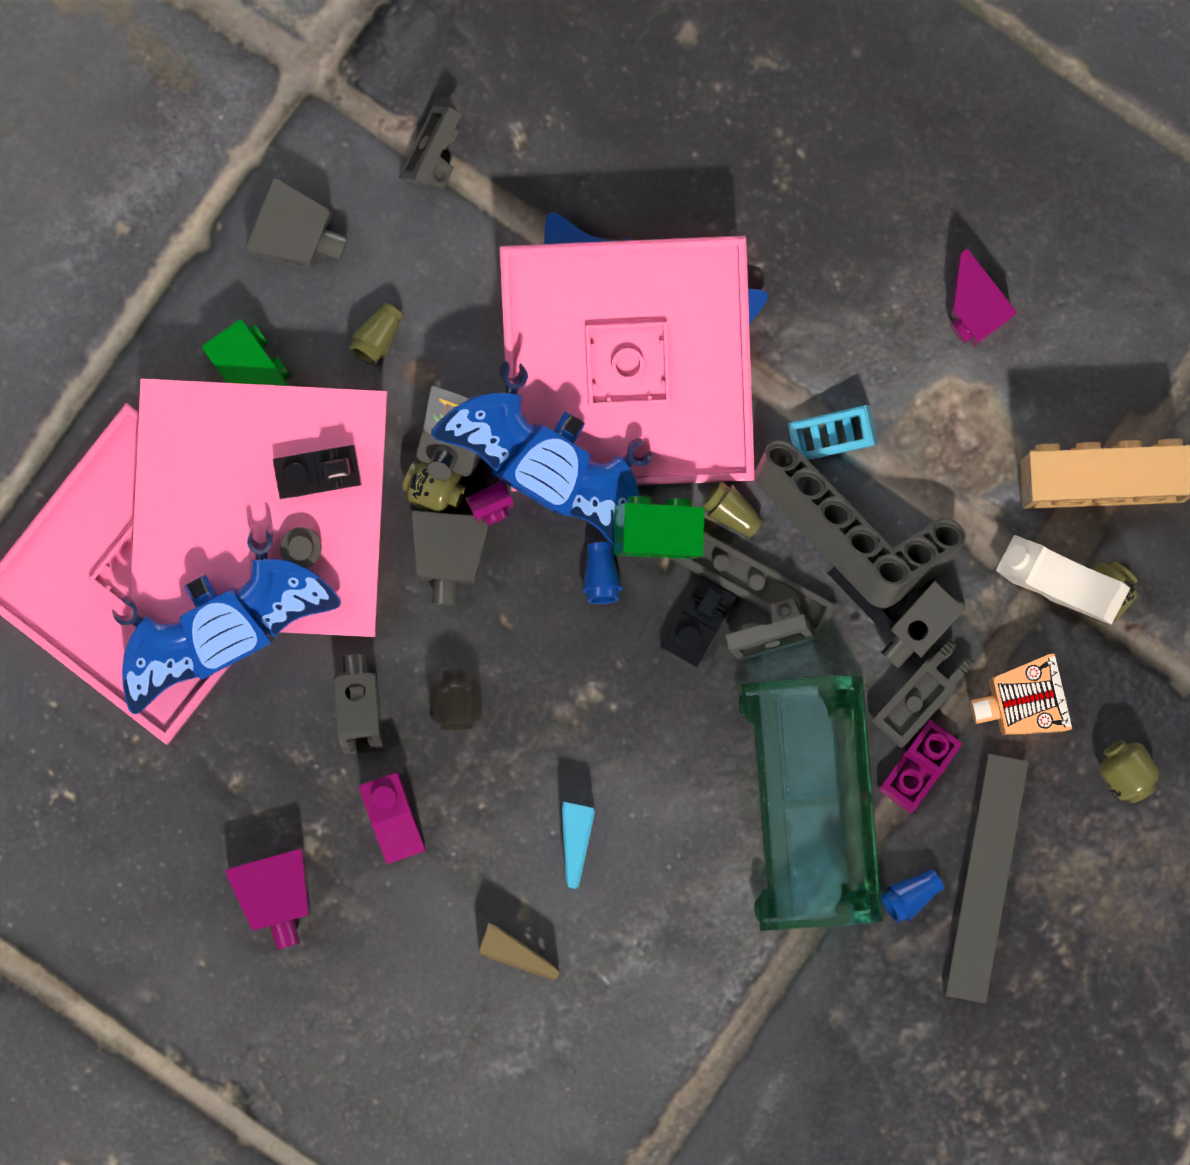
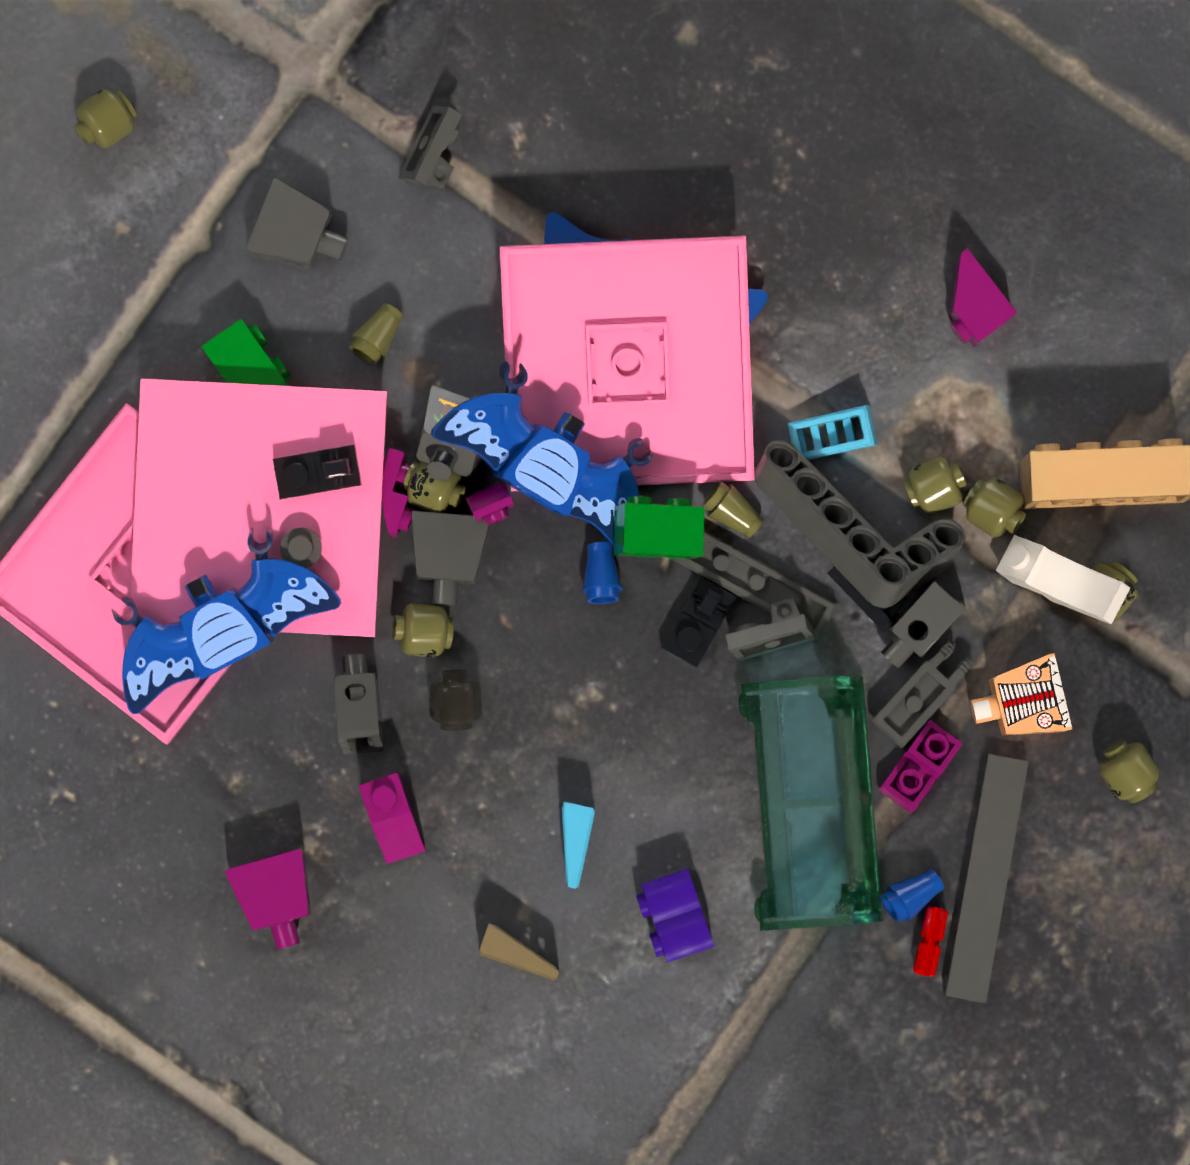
none -> olive head [74,89,137,149]
none -> magenta slope [382,448,414,539]
none -> olive head [392,603,454,658]
none -> dark purple brick [636,868,714,963]
none -> olive head [904,456,967,516]
none -> red piece [913,906,948,977]
none -> olive head [963,477,1026,538]

